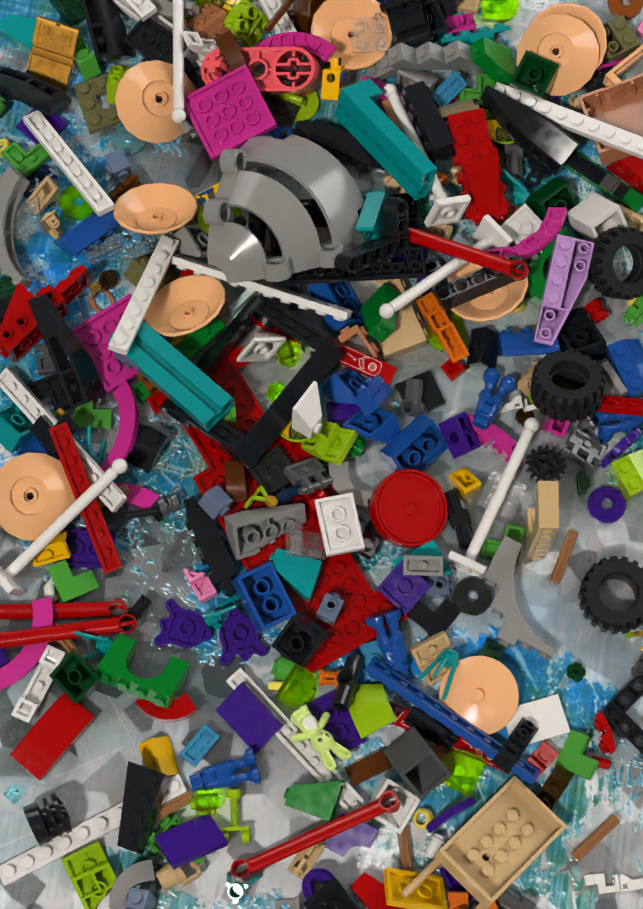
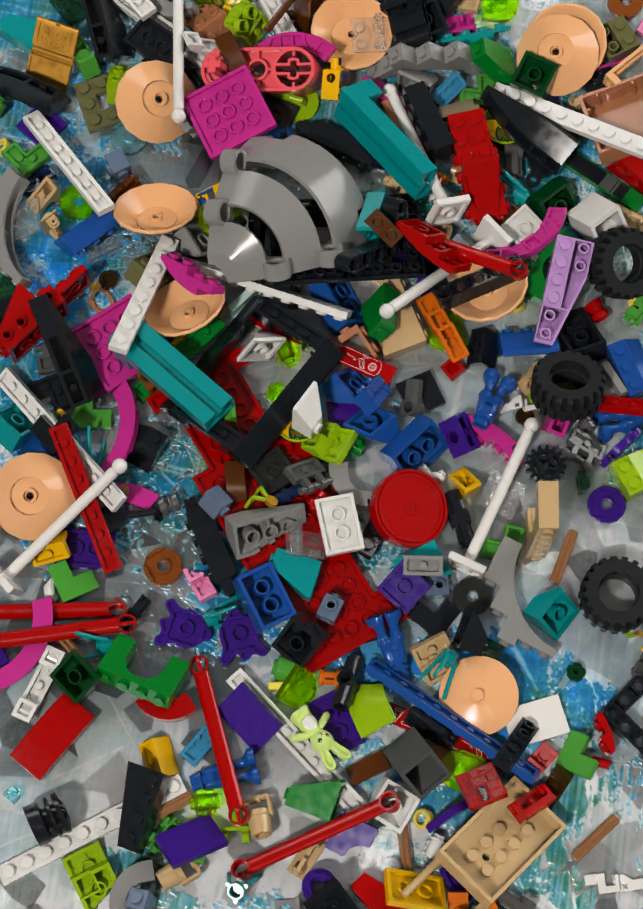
none -> dark orange tile [143,547,183,587]
none -> dark pink slope [161,251,226,295]
none -> red piece [189,655,249,827]
none -> tan piece [240,793,274,840]
none -> reddish brown hinge [364,208,404,248]
none -> red slope [396,218,472,274]
none -> white arm [417,464,446,483]
none -> black slope [451,608,488,657]
none -> red tile [455,762,508,812]
none -> red hinge [507,783,557,825]
none -> teal slope [523,587,580,641]

